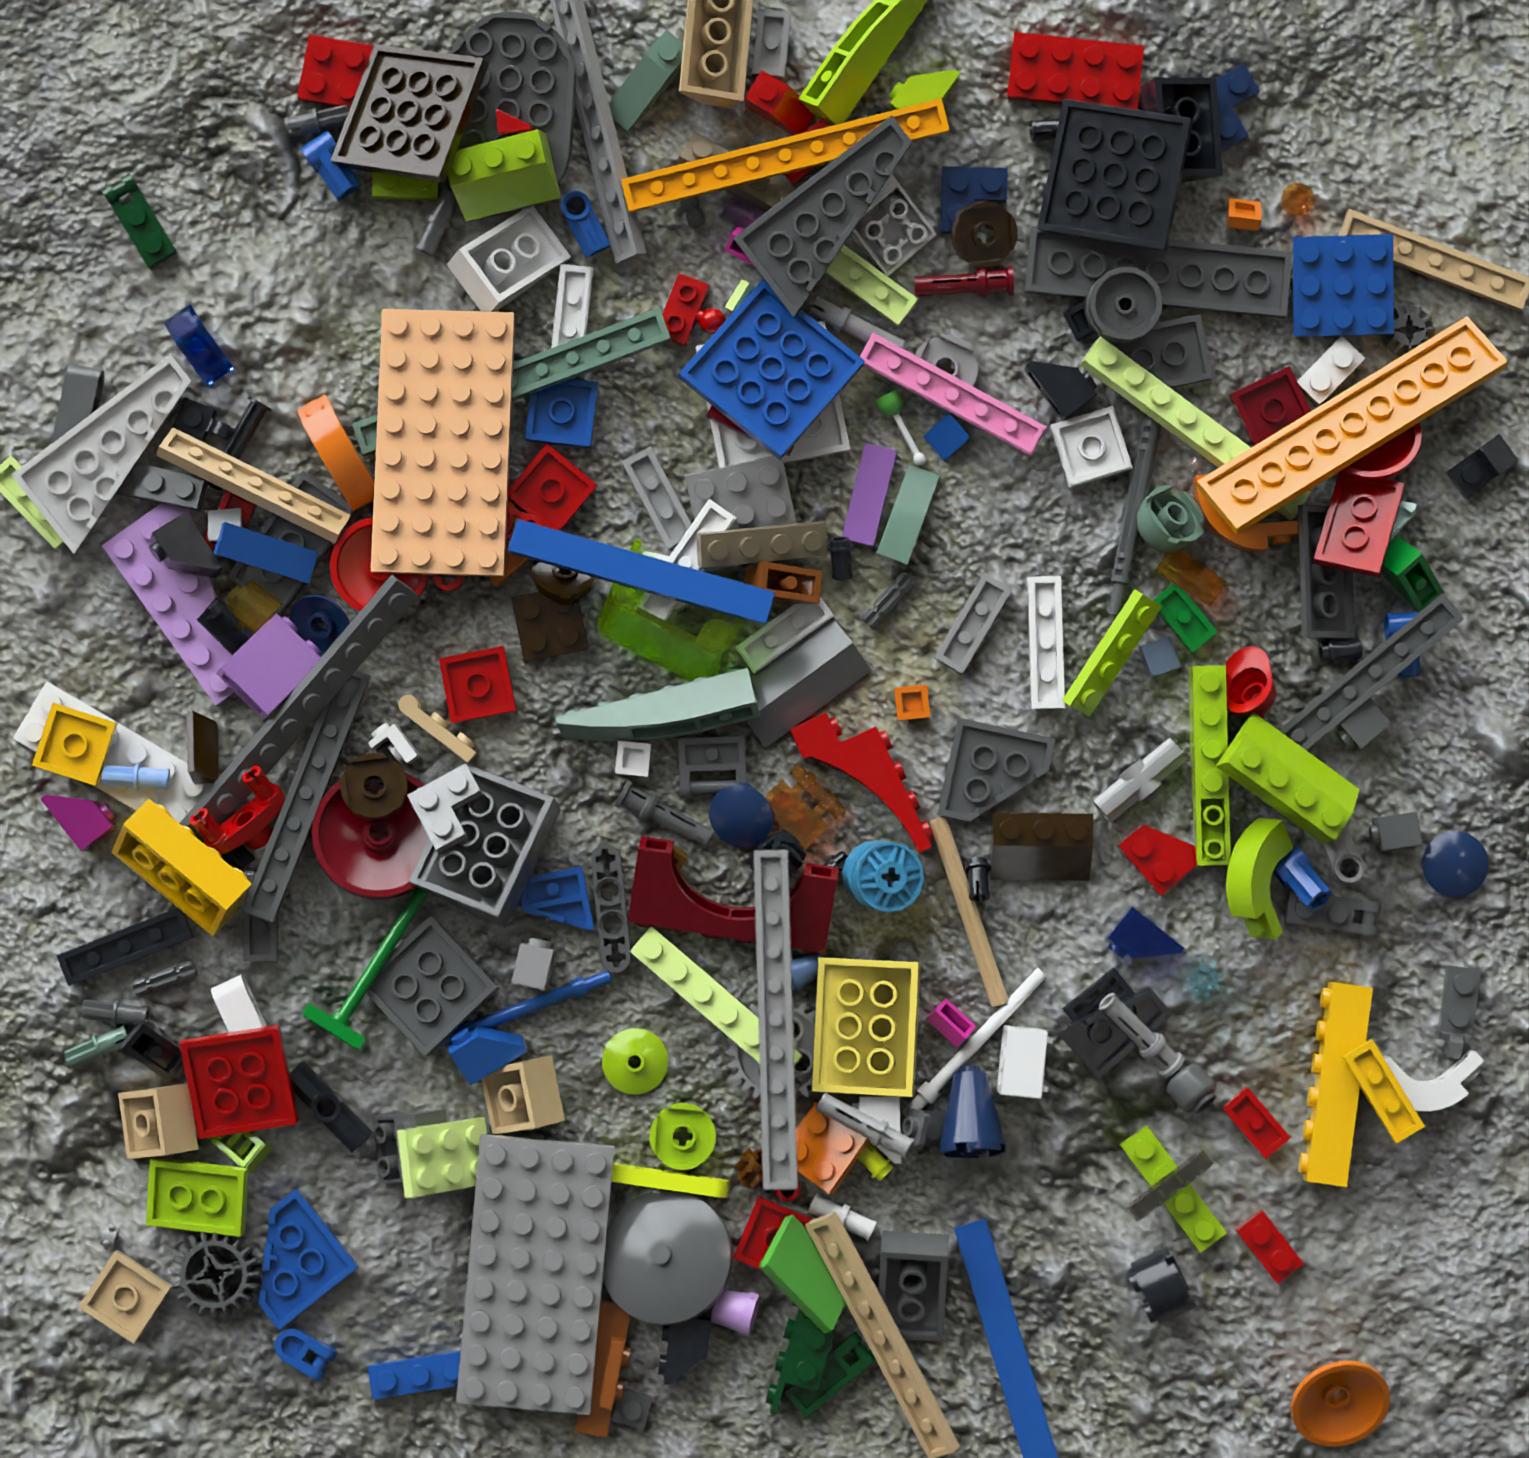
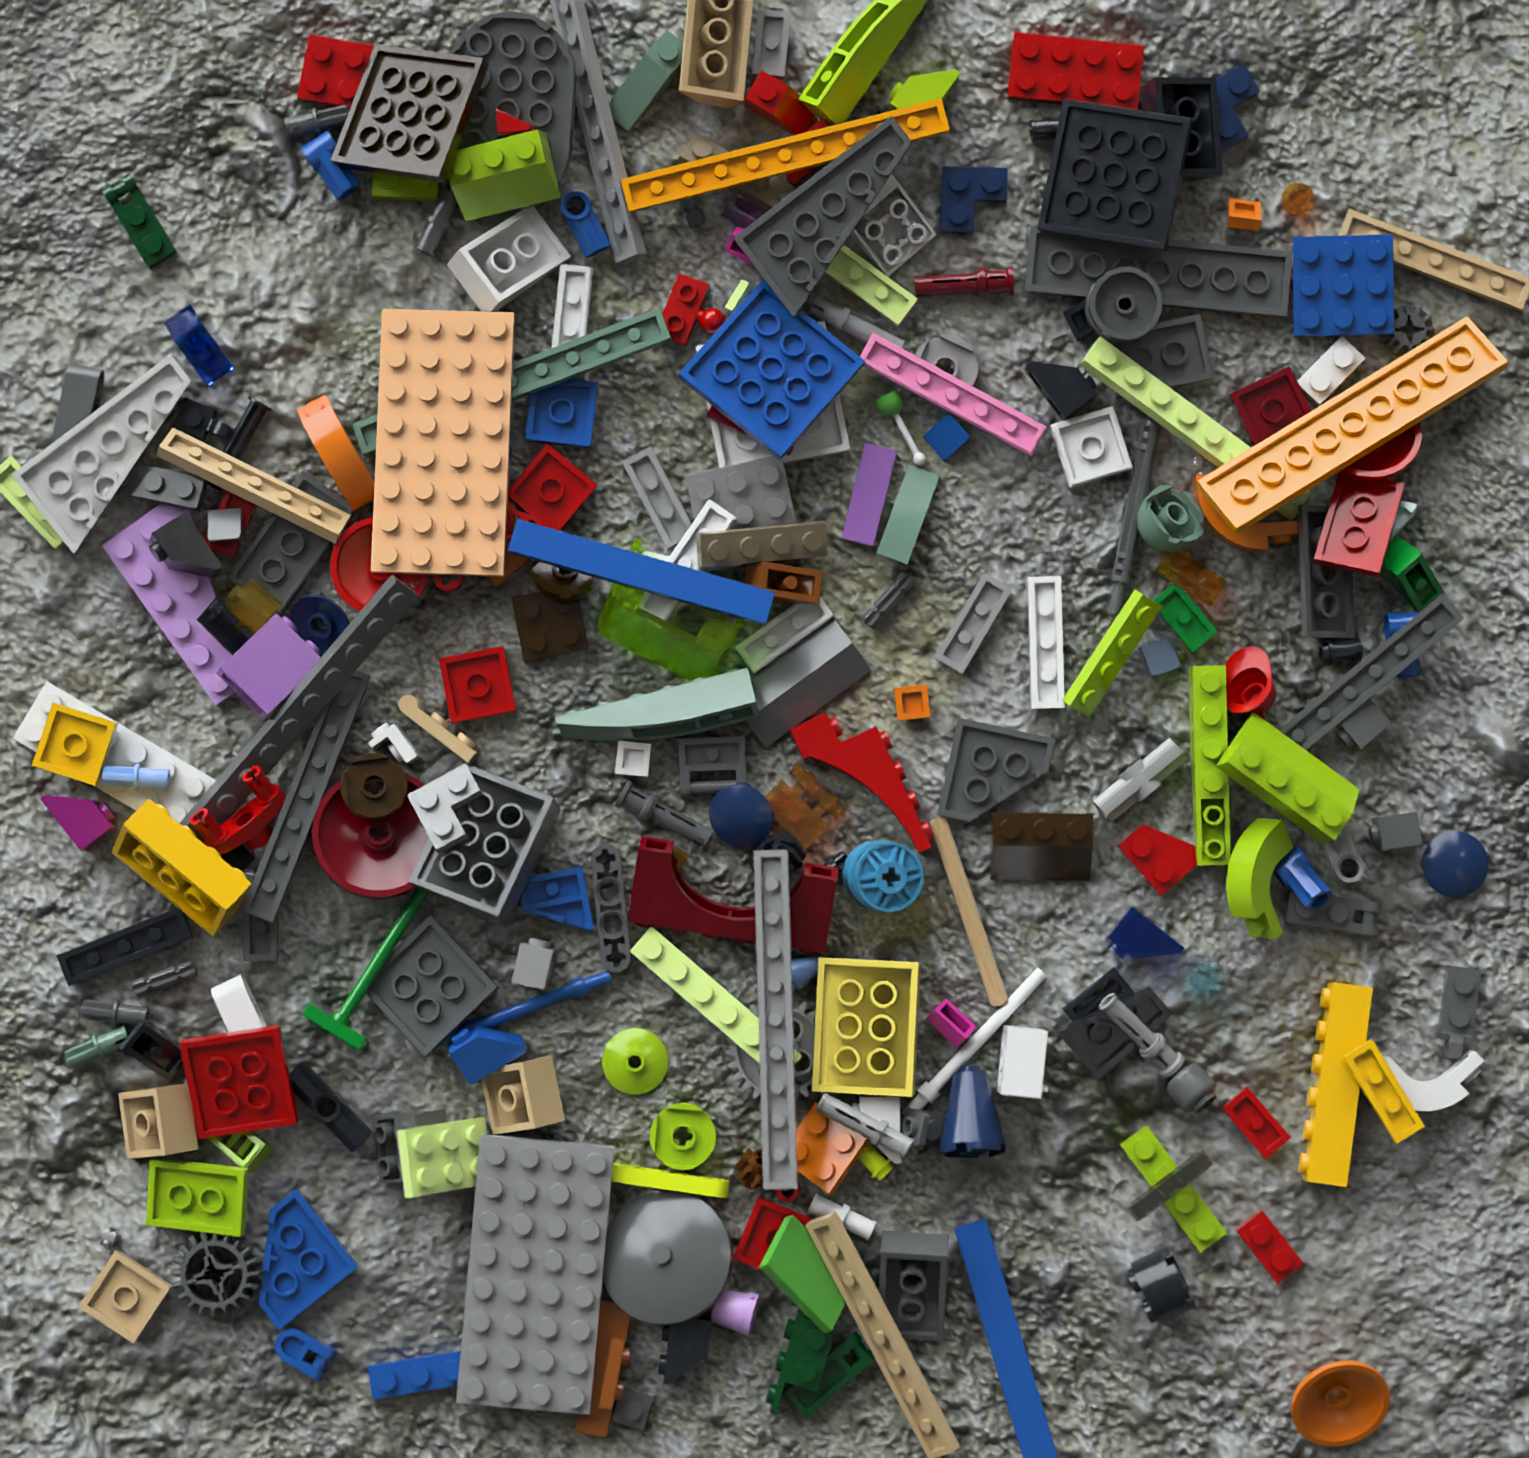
dark brown slope [186,711,219,785] -> none
blue tile [213,522,319,584] -> none
black pin [827,536,853,580] -> none
dark brown plate [951,200,1018,268] -> none
black pin [964,857,991,902] -> none
black slope [1445,434,1519,499] -> none

